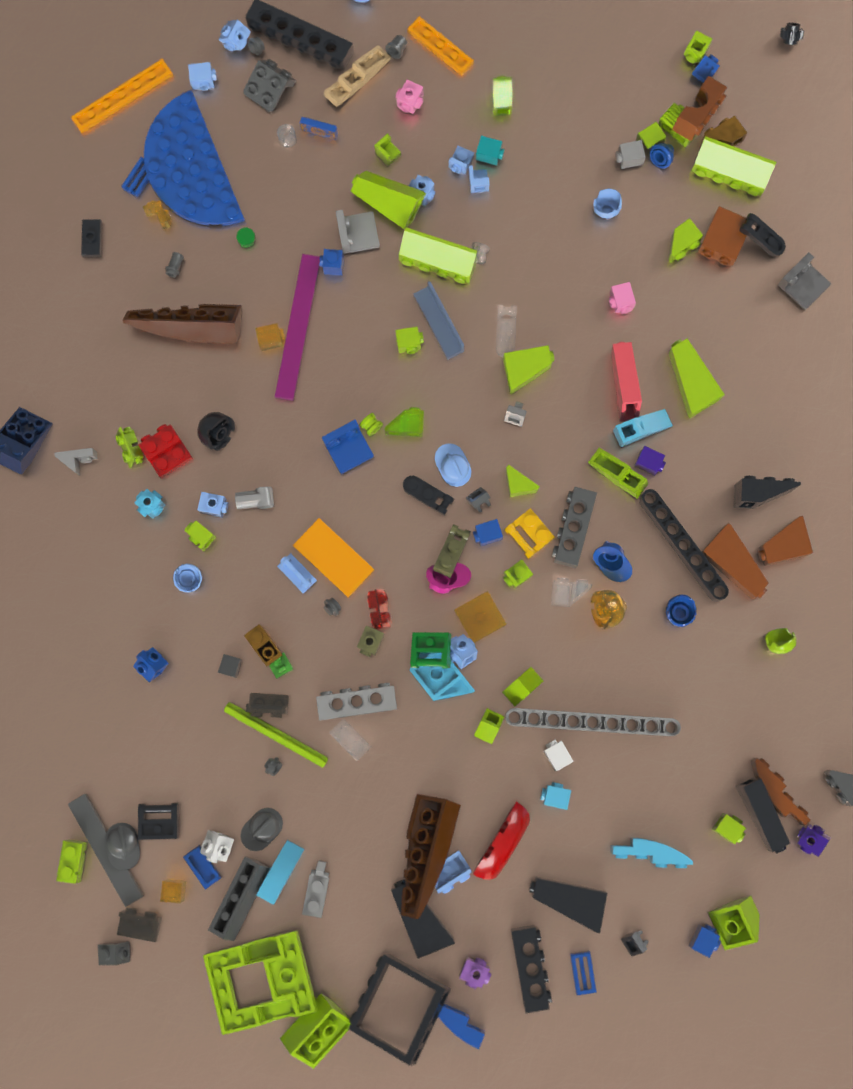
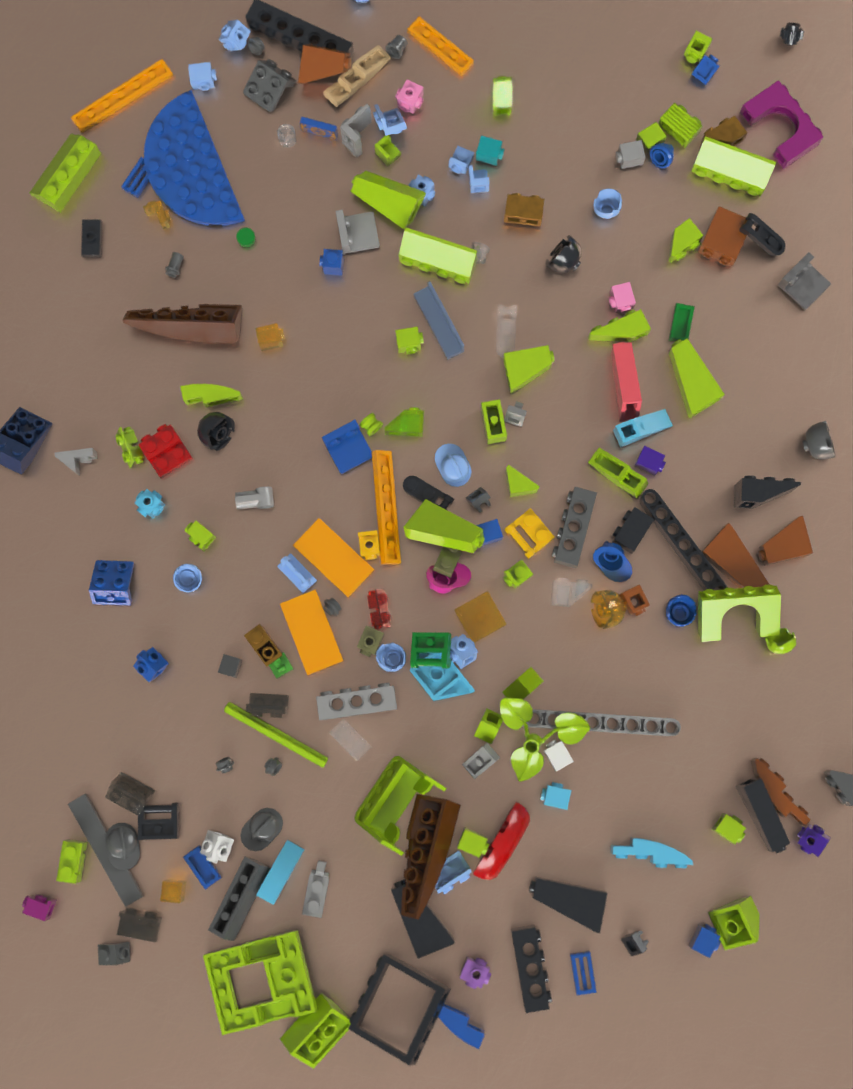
light blue brick [197,492,229,518] -> none
magenta tile [275,254,320,401] -> none
dark orange arch [672,76,727,141] -> none
none -> magenta brick [22,894,57,921]
none -> lime slope [29,134,101,213]
none -> blue bracket [89,560,134,606]
none -> clear smoke bracket [105,772,155,816]
none -> lime slope [180,384,243,408]
none -> dark grey plate [215,757,234,774]
none -> light orange tile [280,589,344,675]
none -> dark orange slope [298,44,352,84]
none -> light grey bracket [340,104,372,158]
none -> lime windscreen [355,756,447,856]
none -> yellow brick [358,530,380,560]
none -> light orange plate [372,450,401,564]
none -> light blue bracket [373,104,407,136]
none -> light blue hair [376,642,406,672]
none -> lime slope [404,499,485,553]
none -> lime brick [457,828,489,858]
none -> light grey slope [462,743,500,779]
none -> lime brick [481,399,507,444]
none -> lime plant [500,698,590,782]
none -> pearl gold brick [504,193,544,227]
none -> black cylinder [546,235,582,274]
none -> lime slope [588,309,651,342]
none -> black brick [612,507,654,554]
none -> dark orange brick [619,584,650,616]
none -> green tile [669,303,695,341]
none -> lime arch [698,584,781,642]
none -> magenta arch [739,80,823,169]
none -> dark grey cylinder [802,421,835,460]

